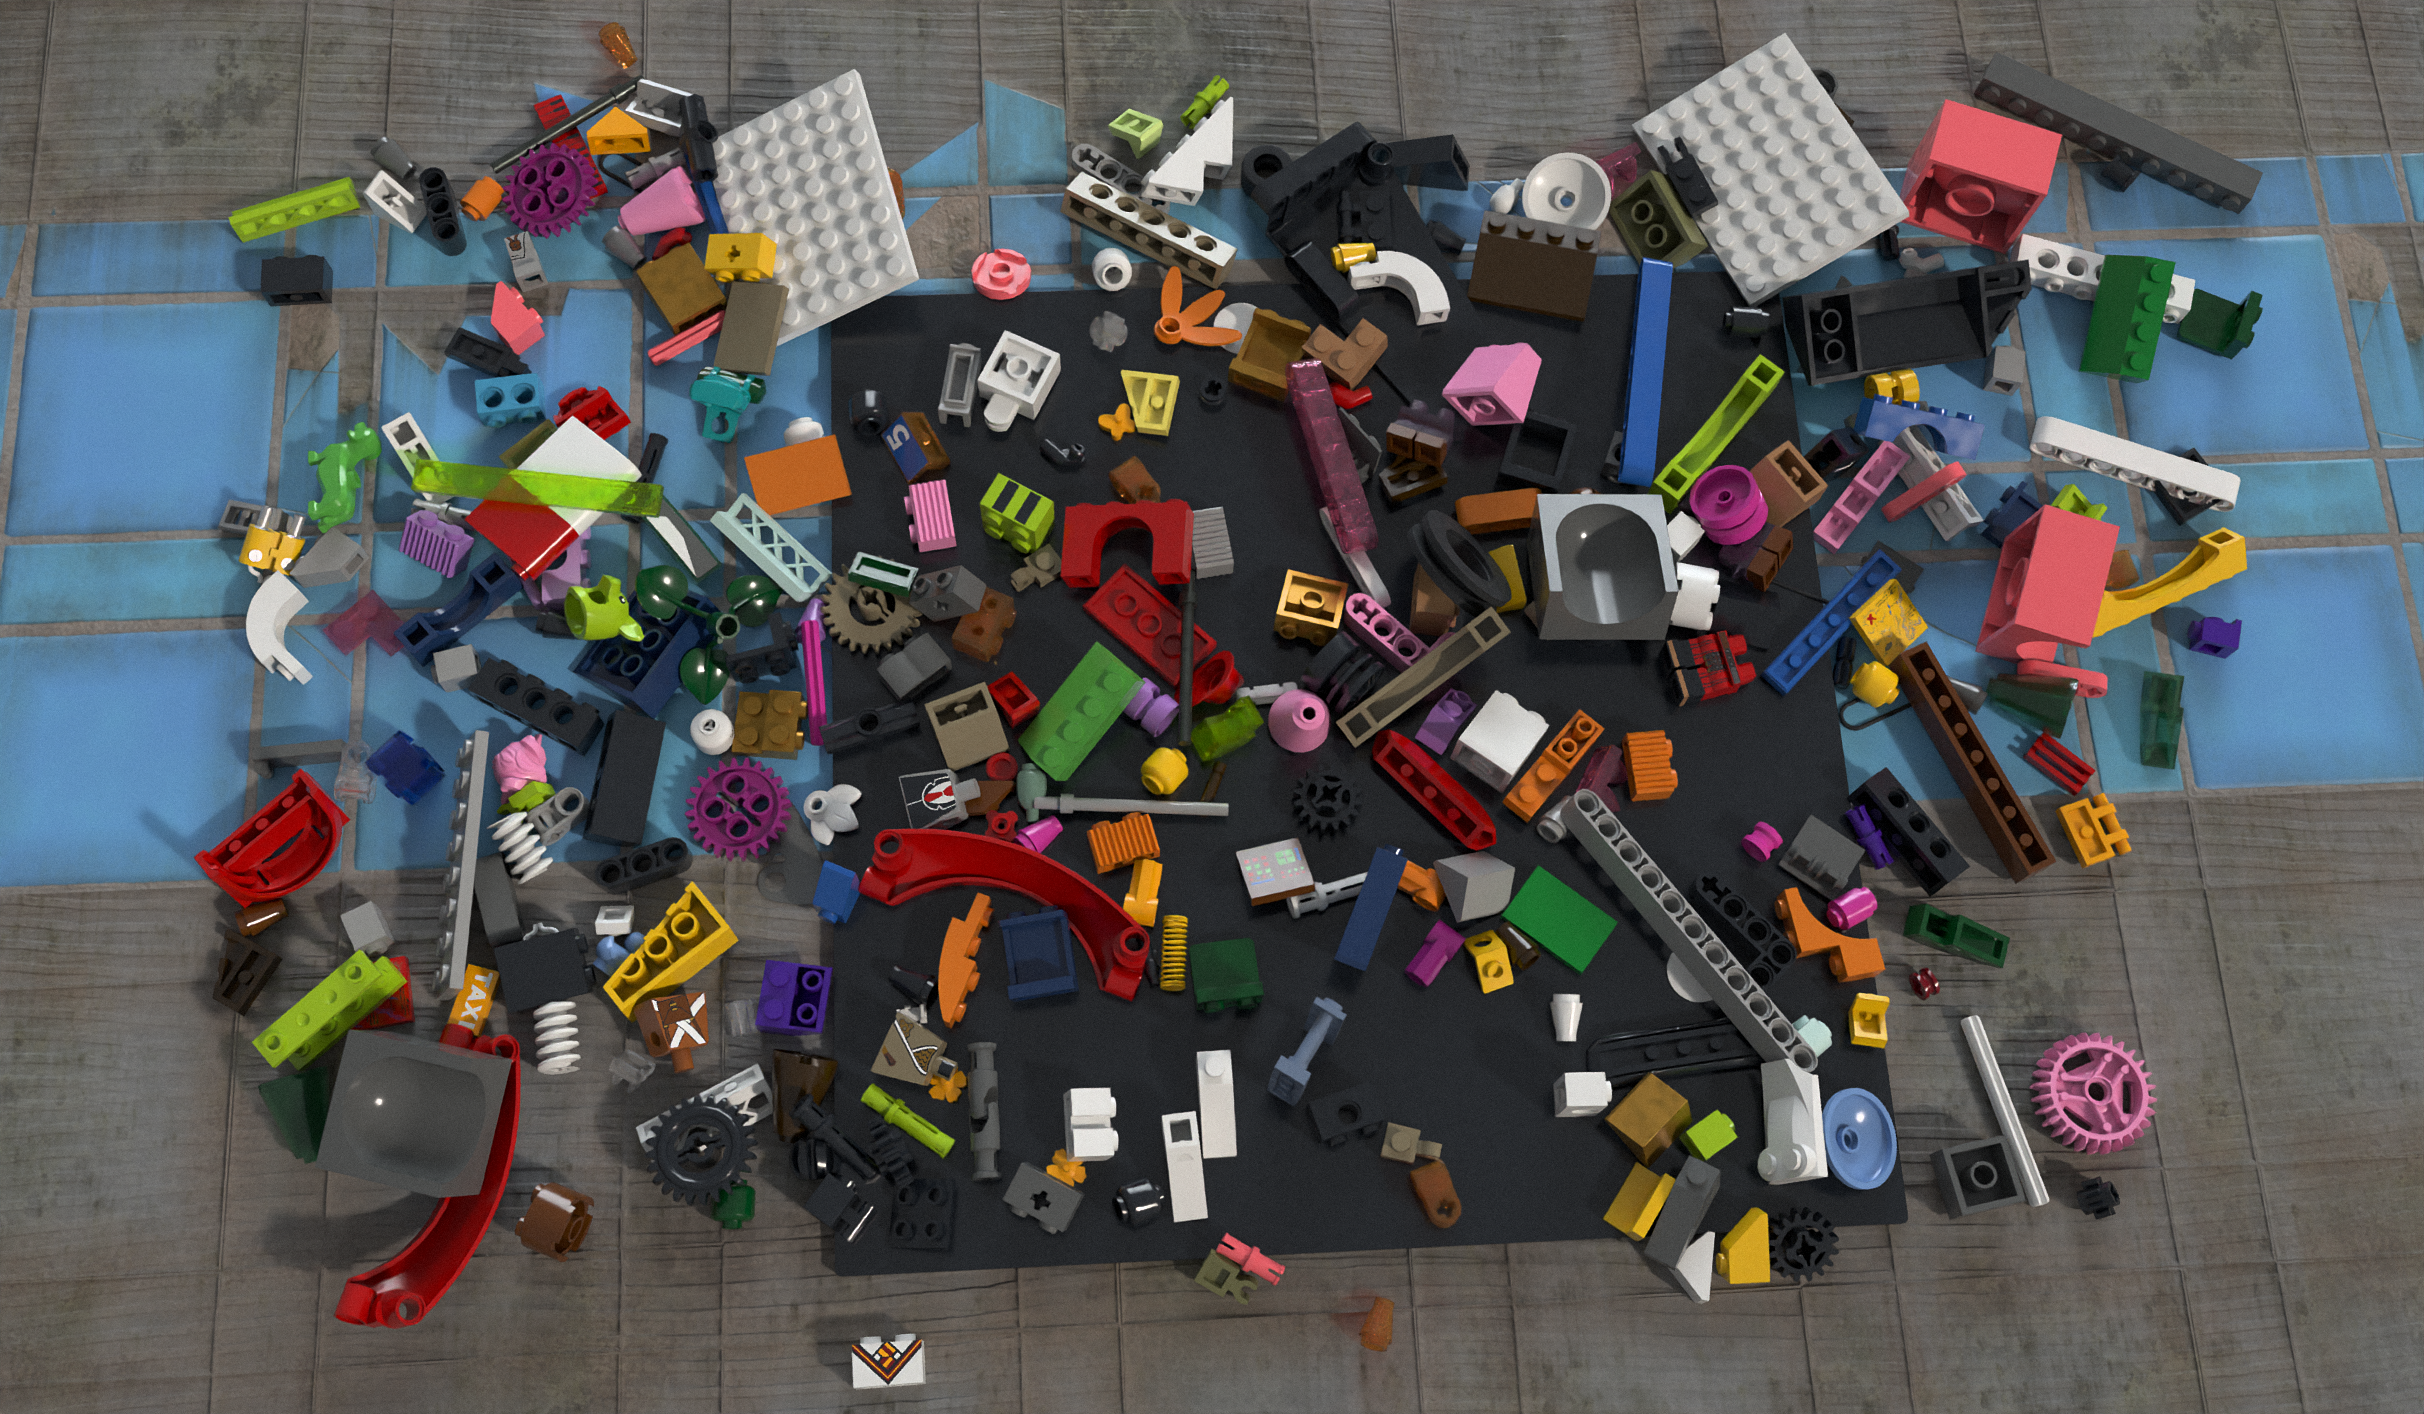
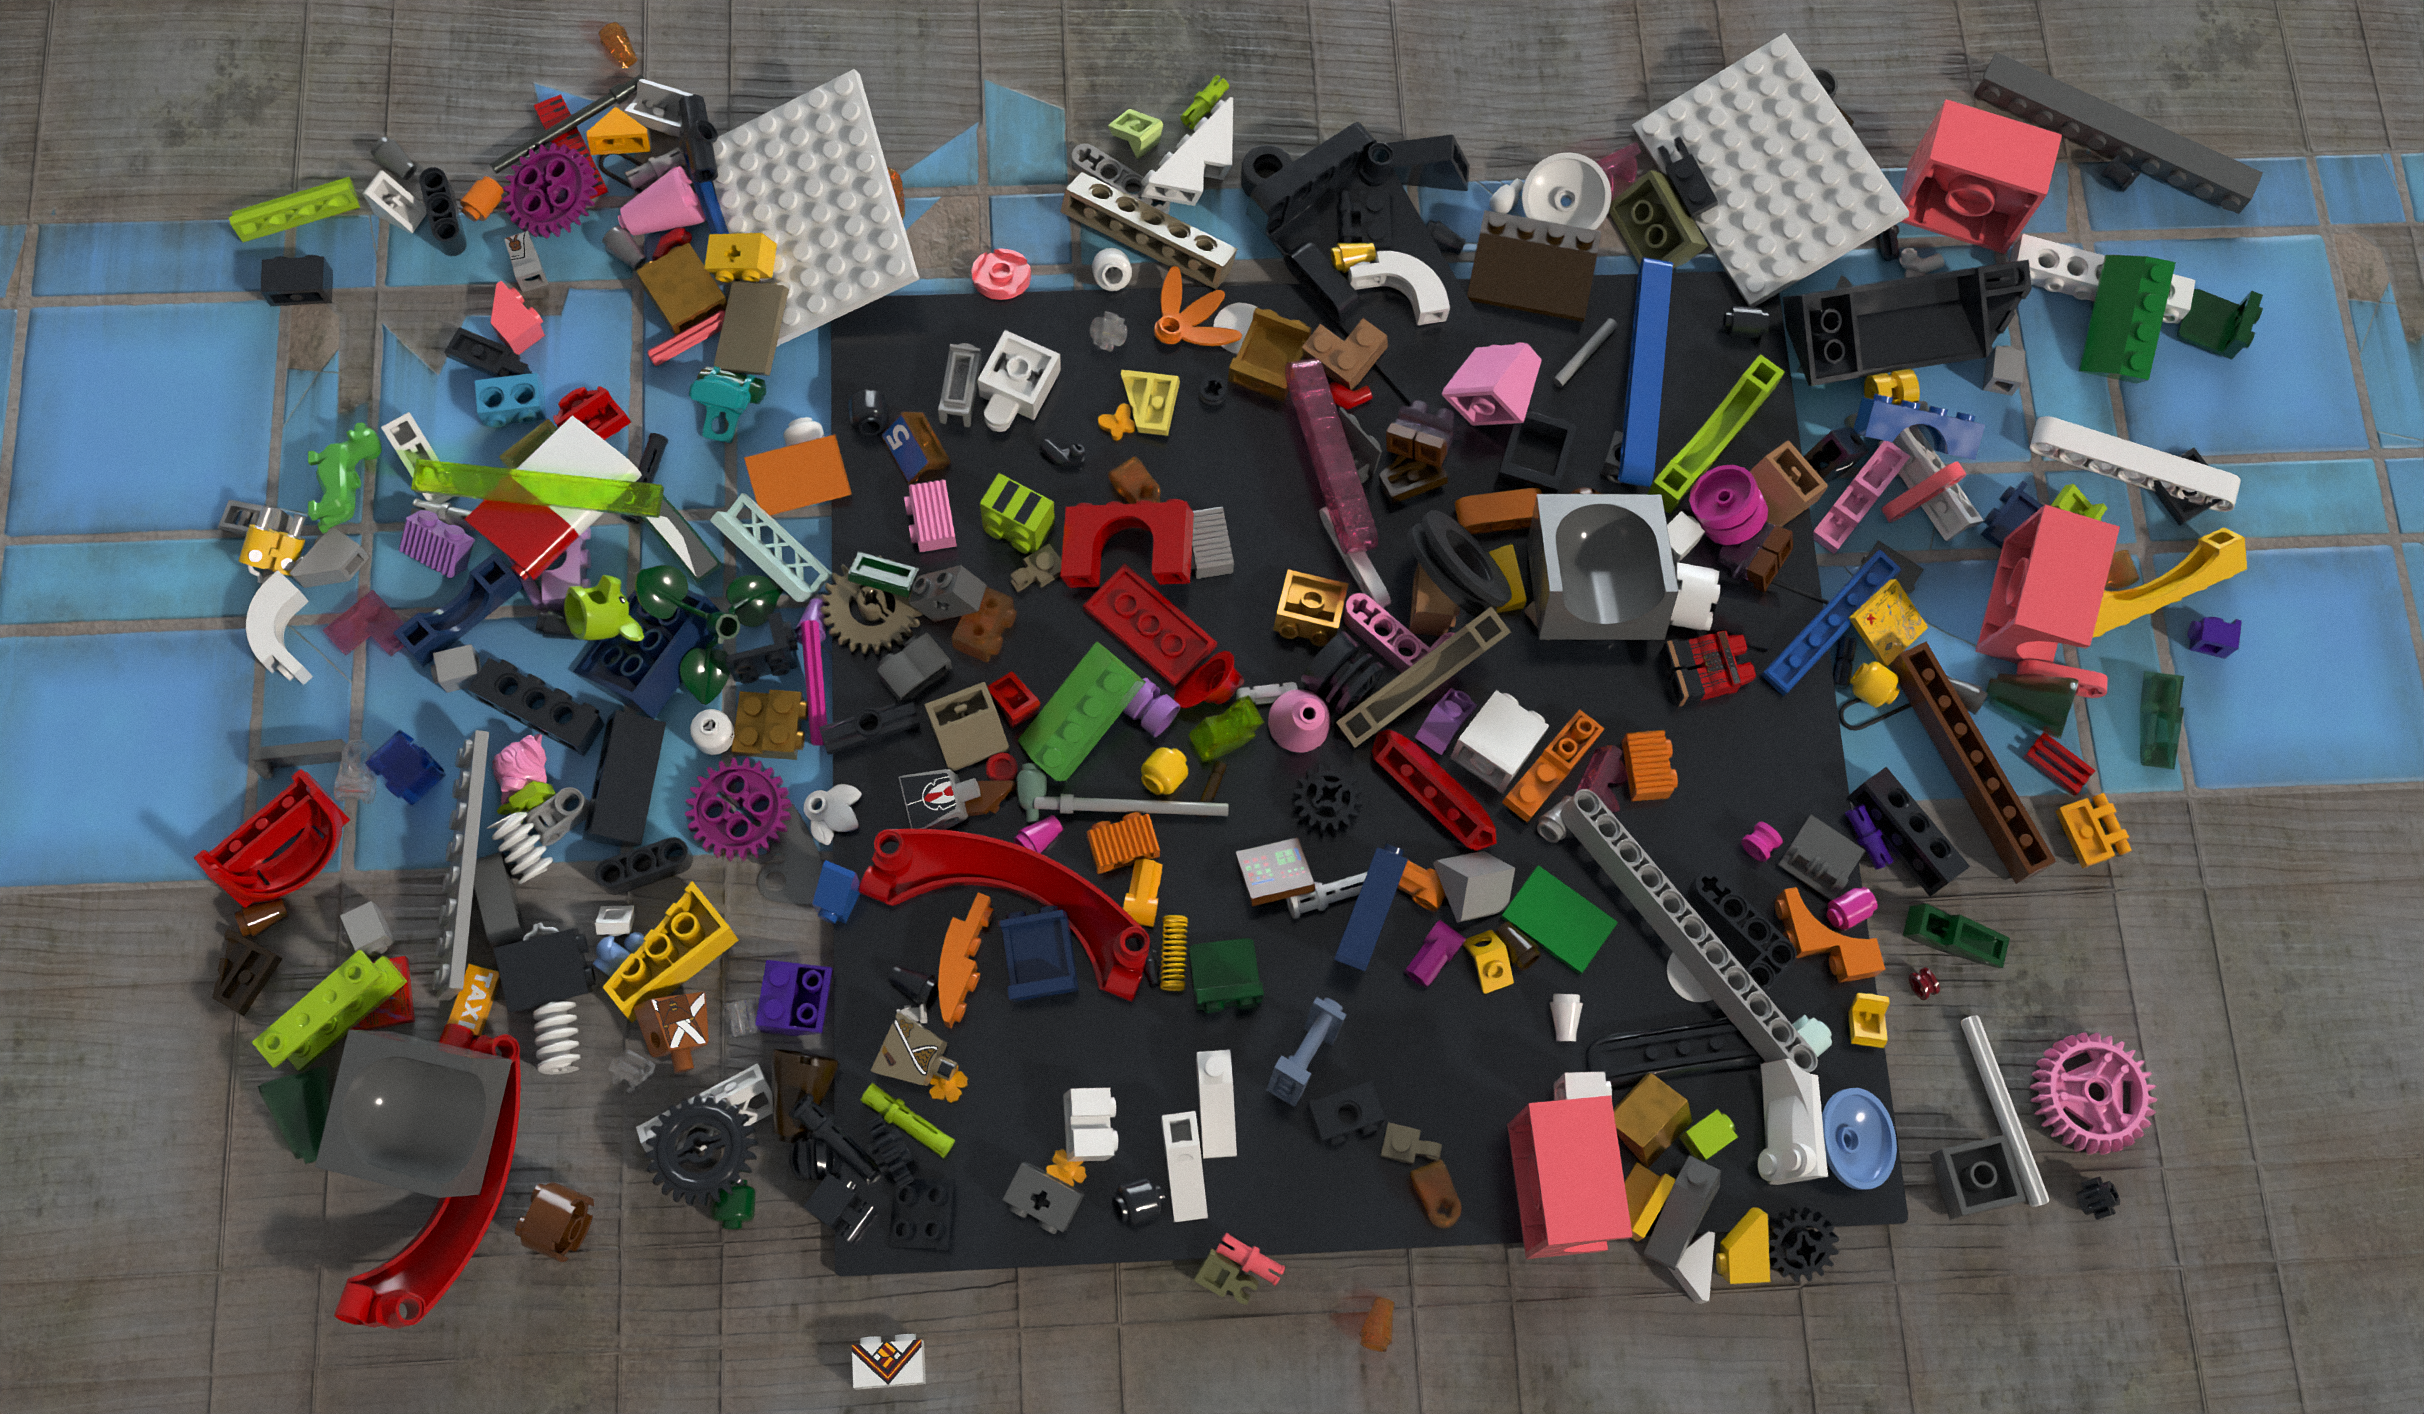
dark grey piece [967,1042,1001,1181] -> none
red plate [985,810,1018,842] -> none
pearl dark grey bar [1178,570,1198,746] -> none
none -> coral piece [1507,1095,1633,1259]
none -> light grey bar [1553,318,1618,387]

